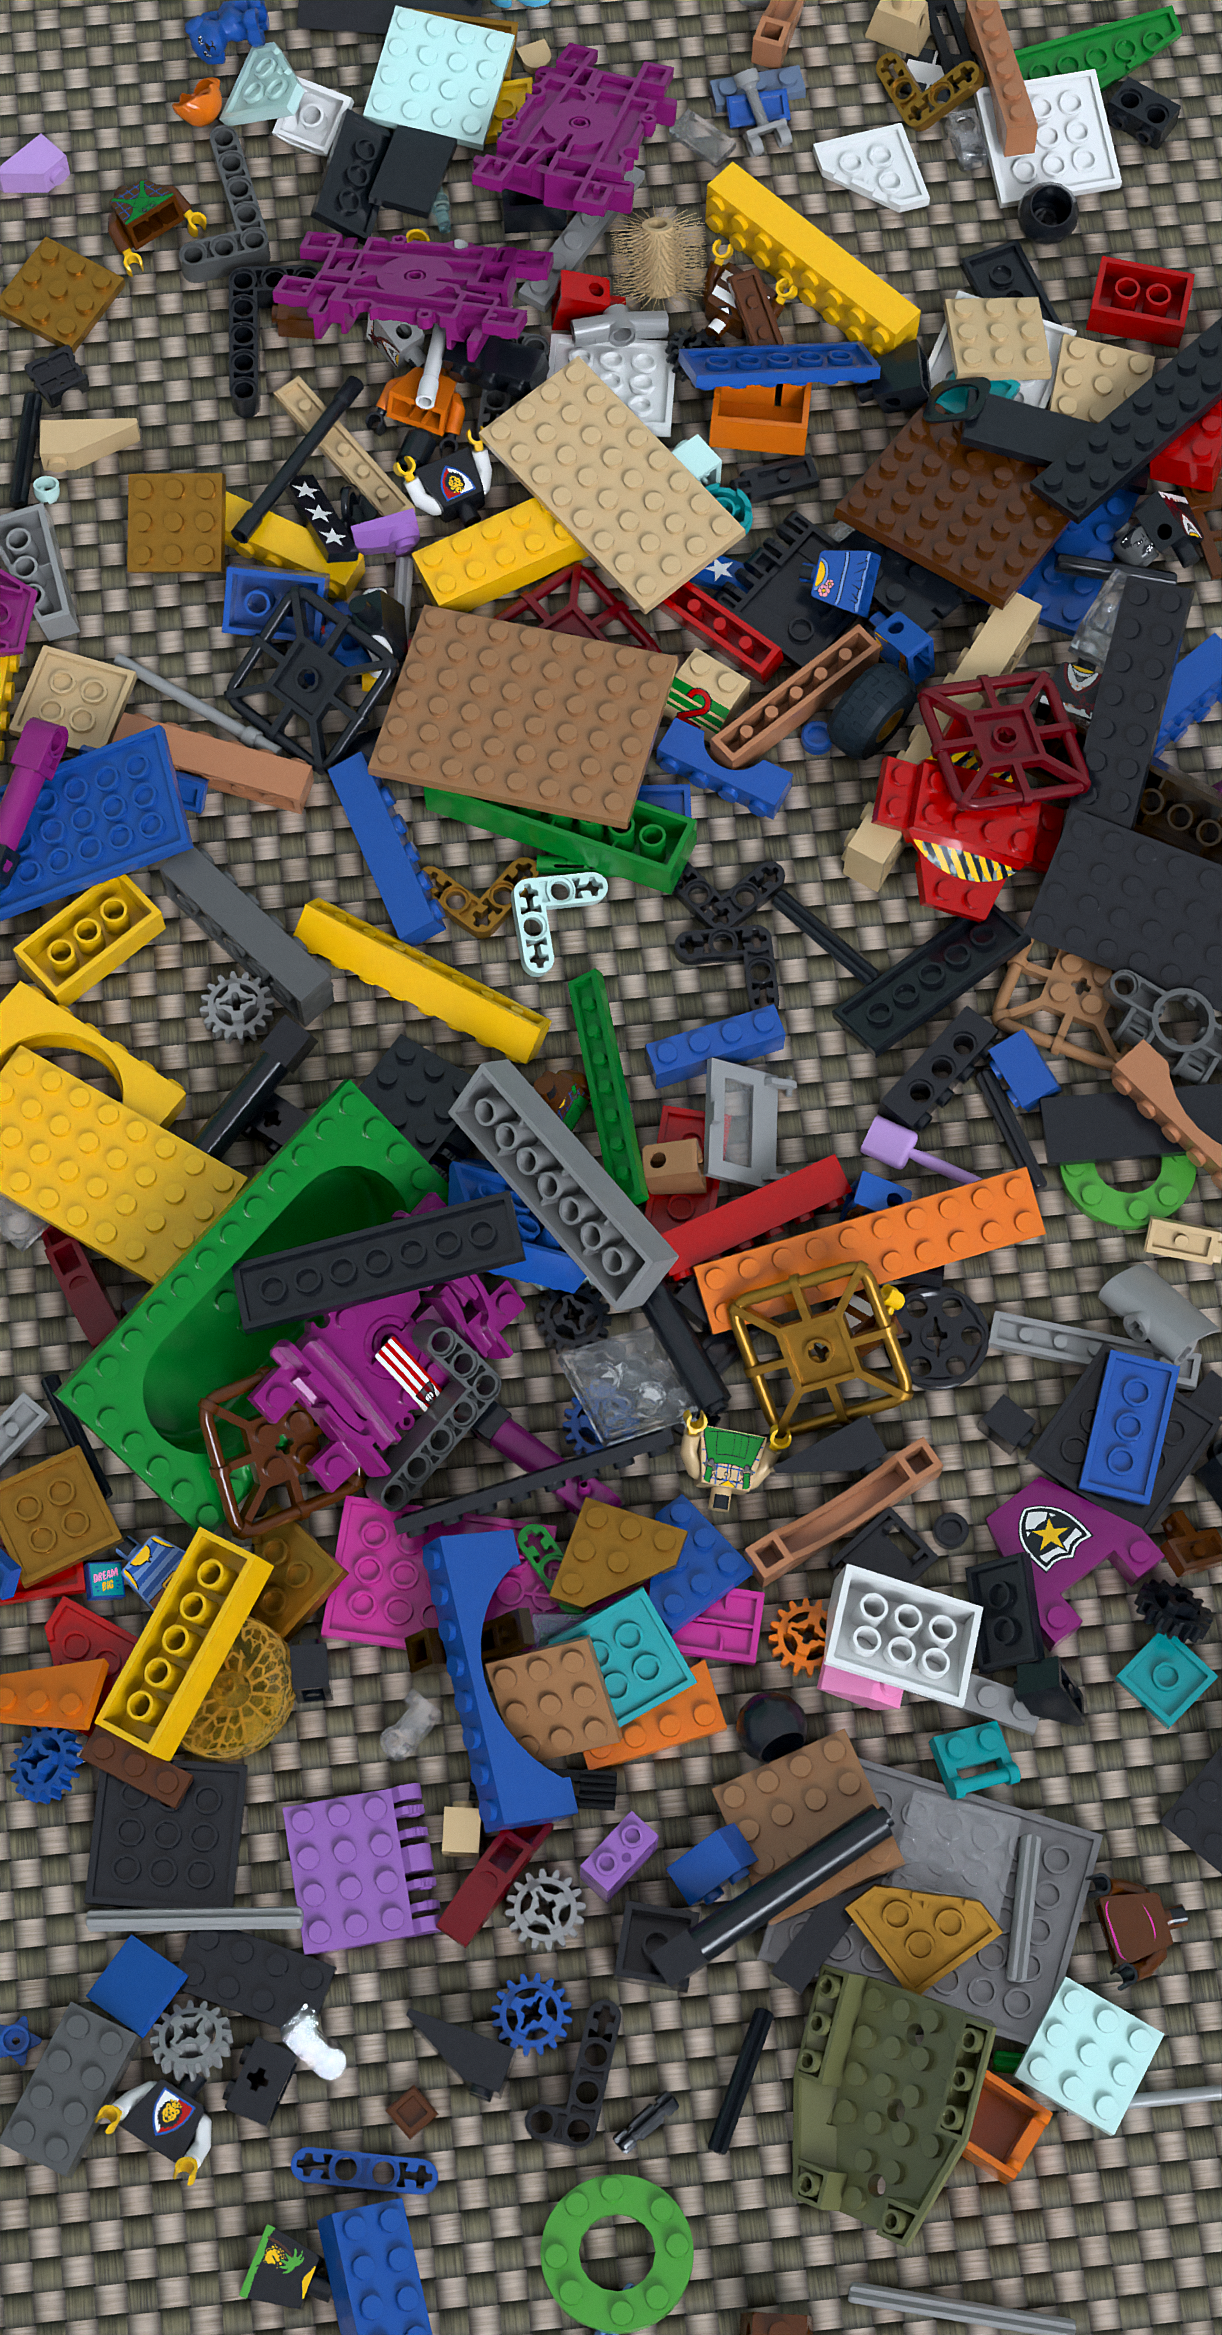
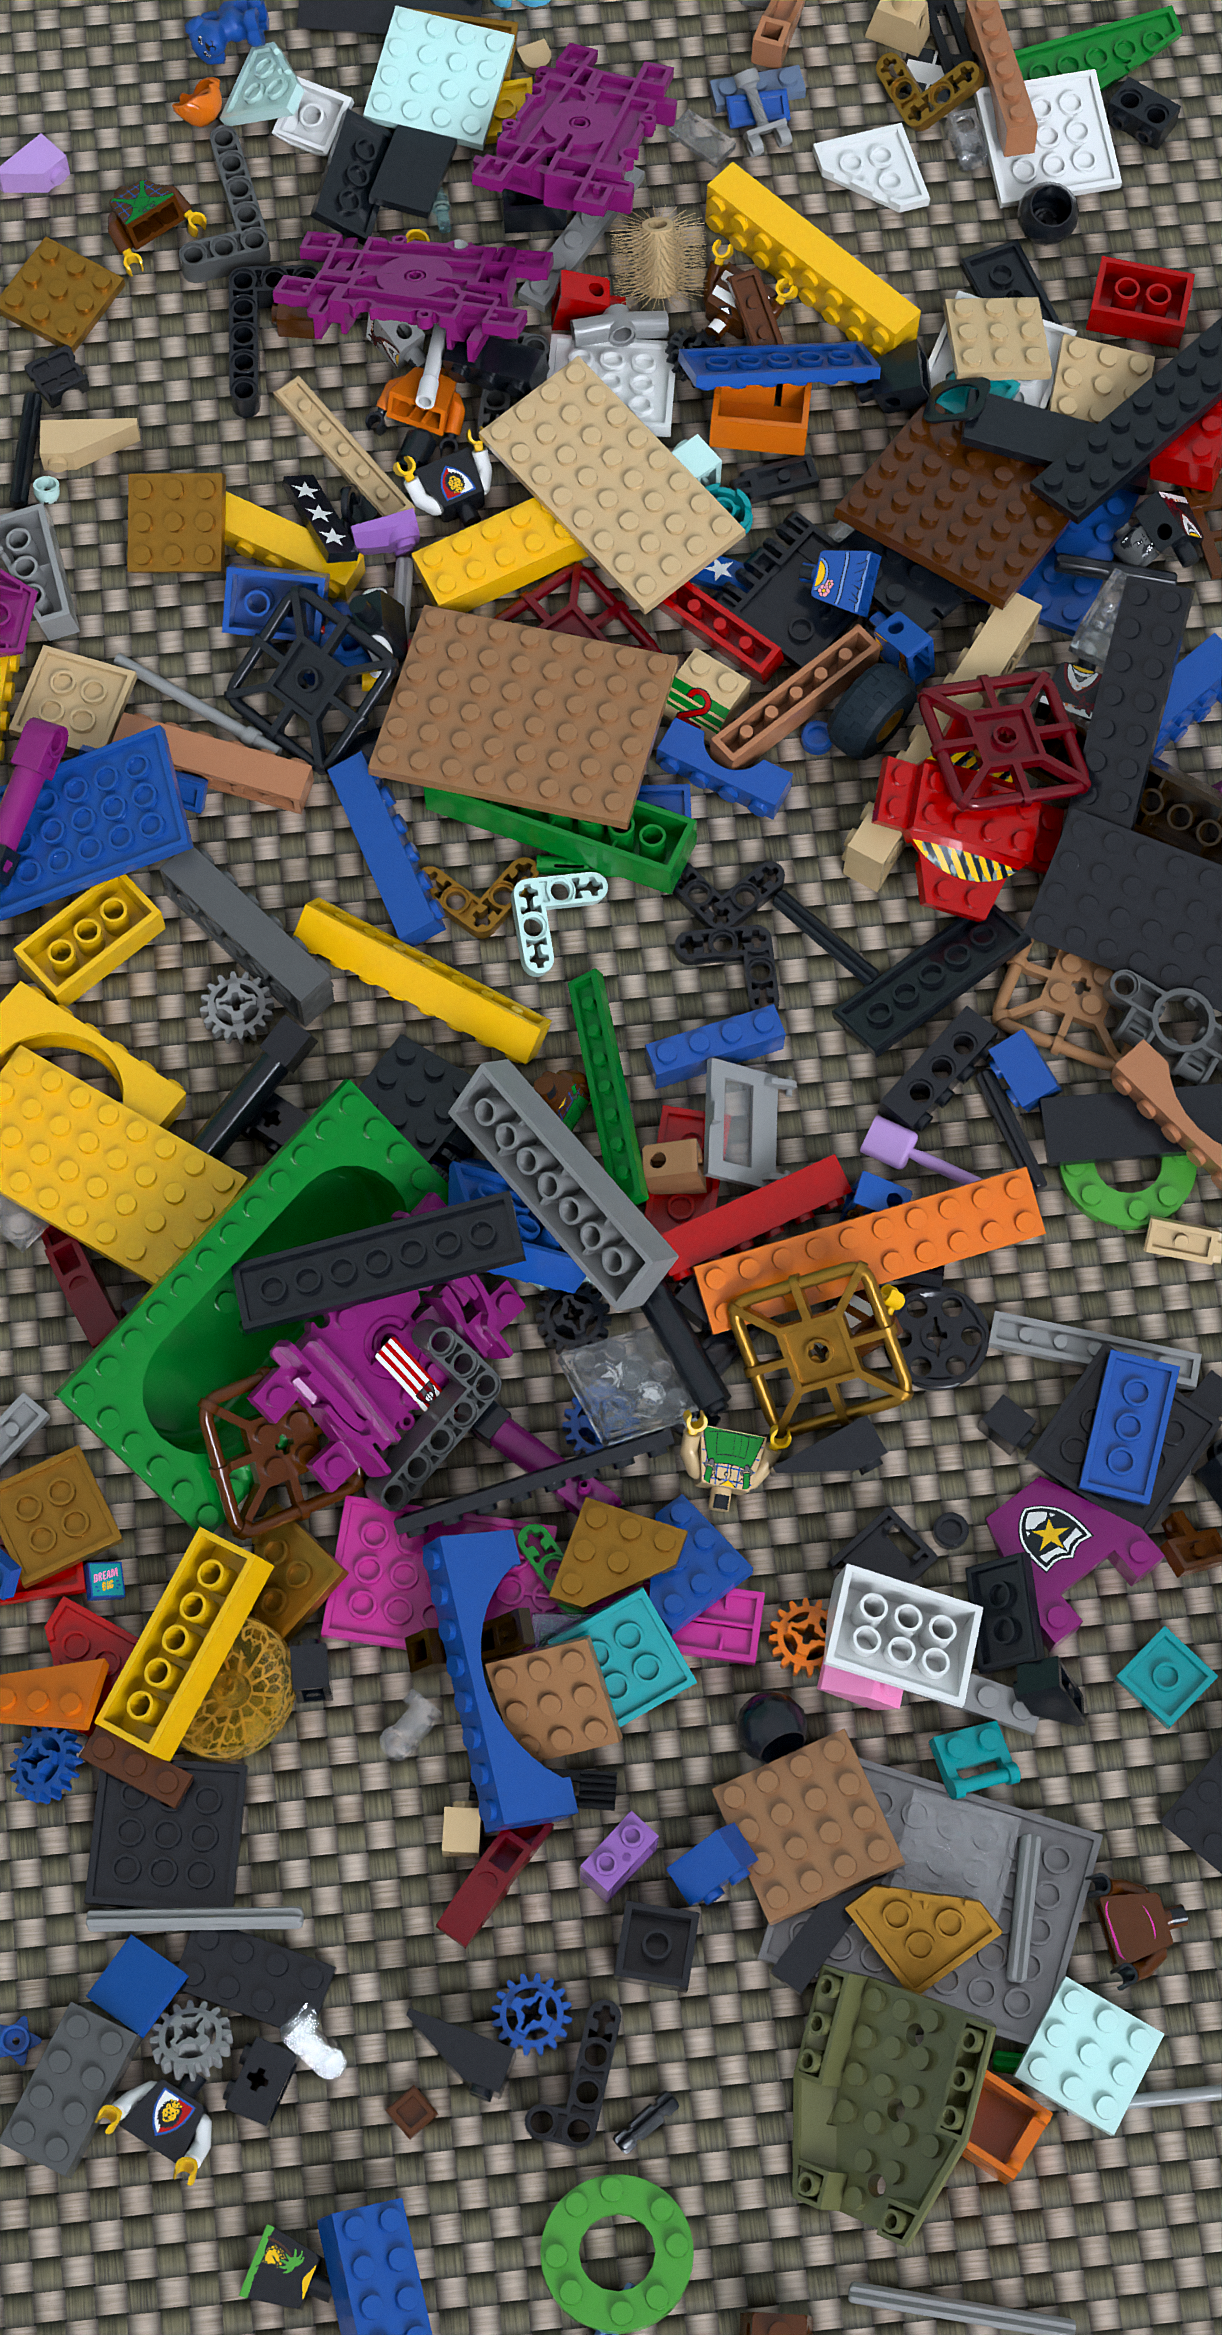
black axle [41,1374,113,1500] -> none
torso [115,1535,186,1613] -> none
black piece [231,376,364,544] -> none
medium lavender hinge [282,1783,442,1956] -> none
blue beam [291,2147,439,2195] -> none
light grey gear [505,1868,586,1952] -> none
orange wing [582,1659,727,1771] -> none
black brick [649,1804,895,1991] -> none
black axle [708,2007,774,2155] -> none
nougat arch [743,1436,944,1588] -> none
light grey panel [1098,1263,1219,1366] -> none
black gear [1134,1579,1213,1643] -> none

